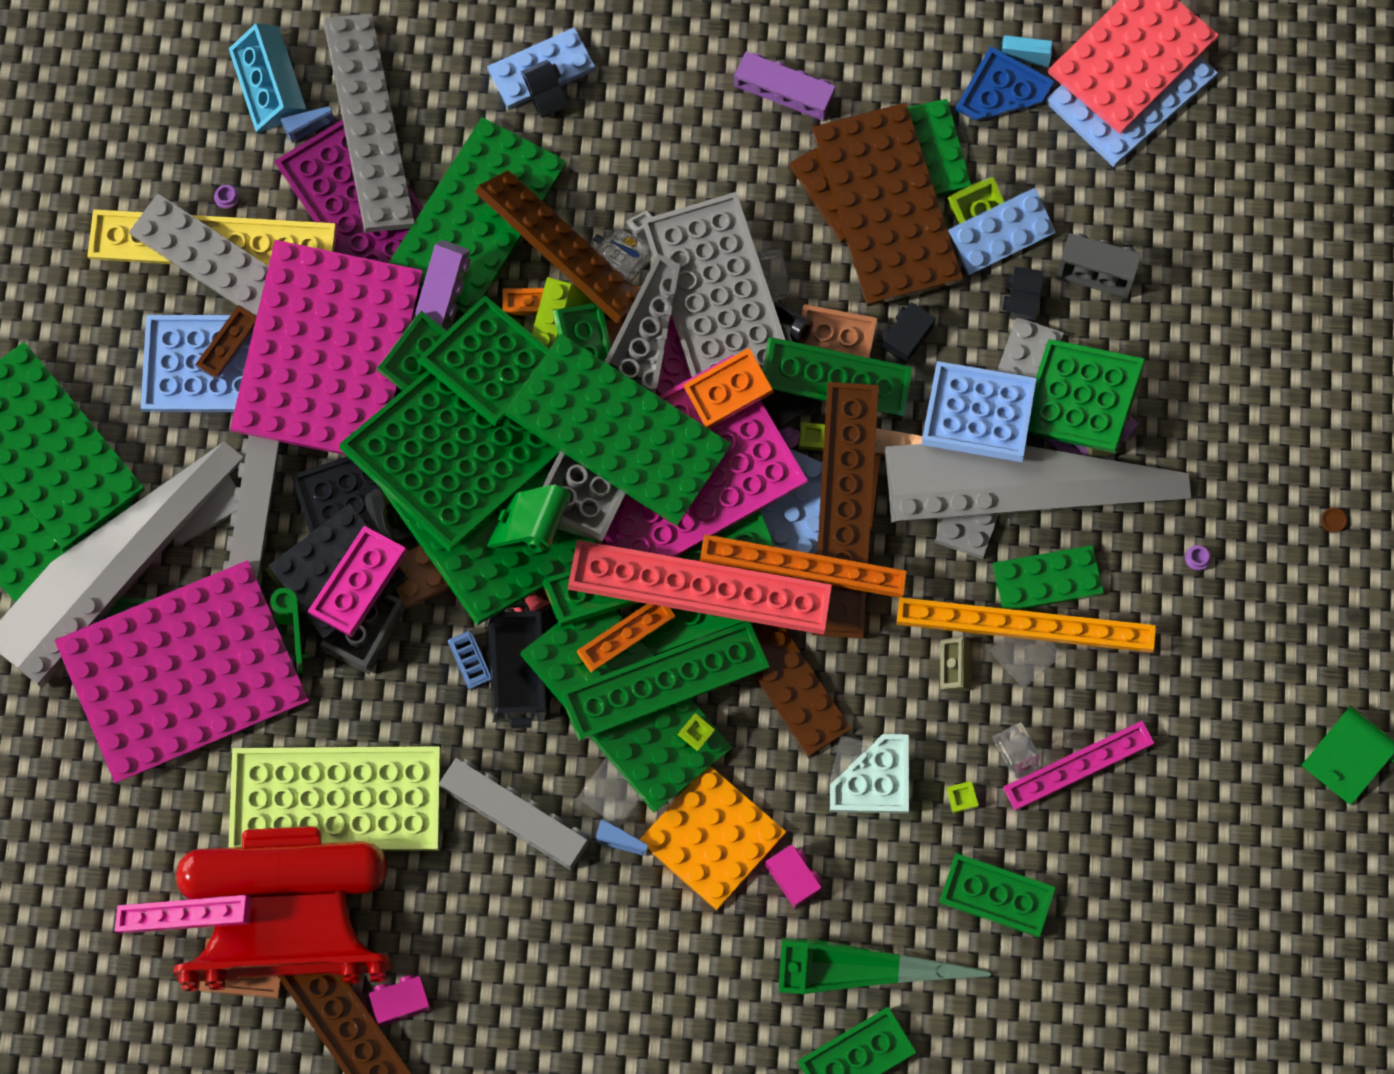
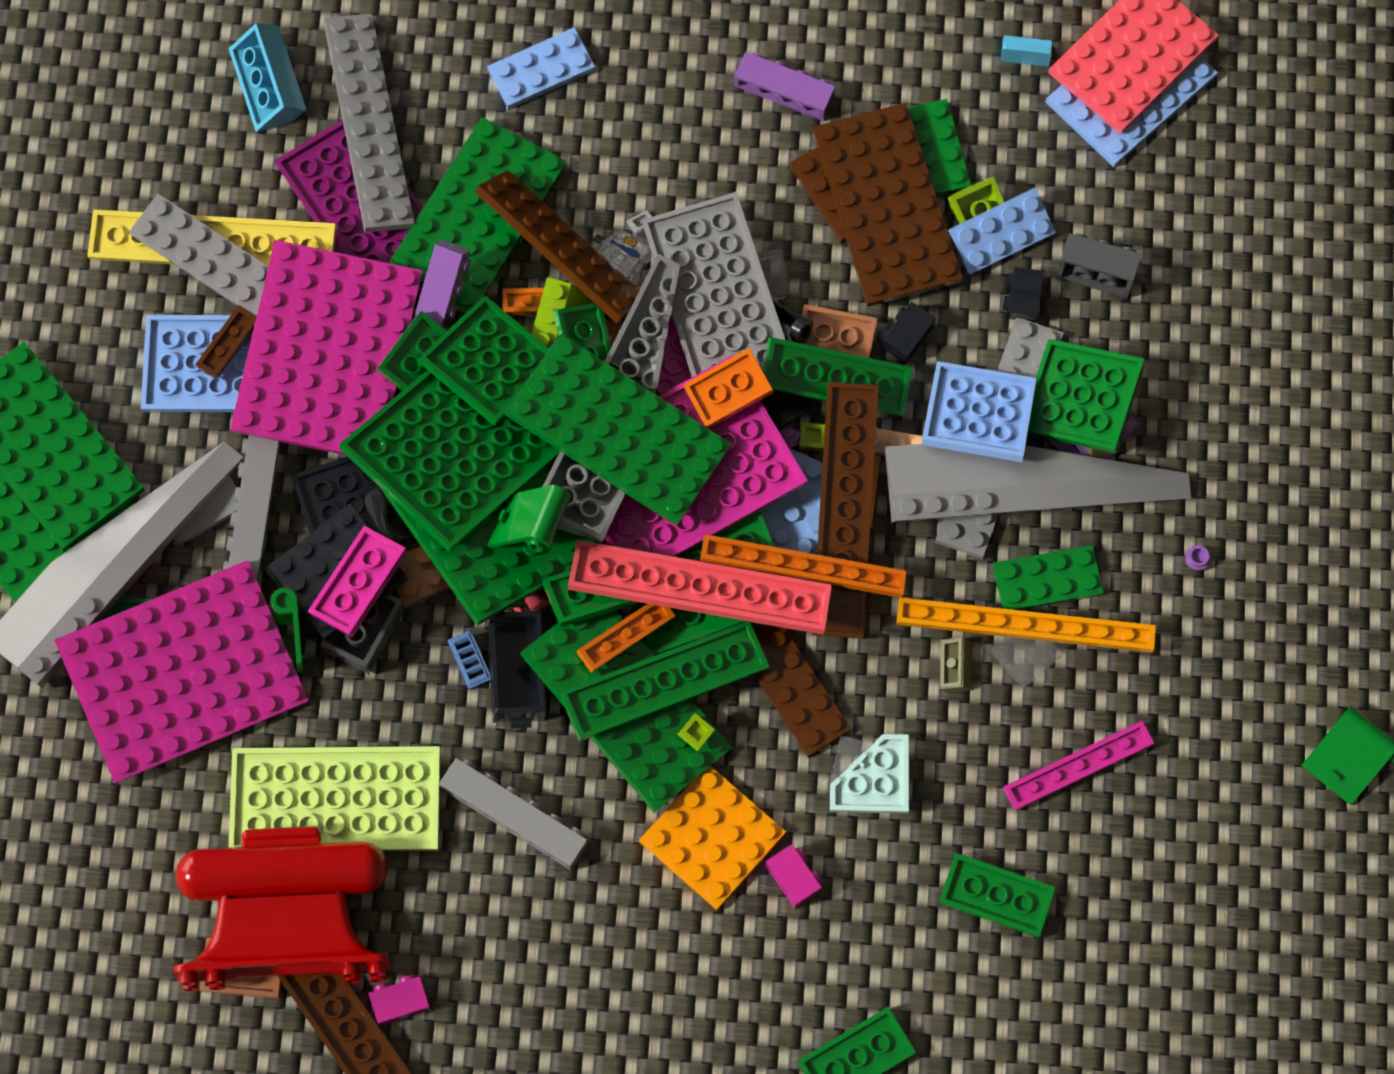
plate [115,895,252,934] -> none
medium lavender plate [214,185,239,209] -> none
medium blue slope [280,107,335,143] -> none
black brick [521,60,570,118] -> none
clear tile [577,757,641,828] -> none
medium blue slope [596,819,648,856] -> none
green plate [778,938,992,994] -> none
lime plate [946,781,979,814] -> none
blue plate [955,46,1054,121] -> none
clear torso [992,722,1039,780] -> none
reddish brown piece [1320,508,1347,533] -> none

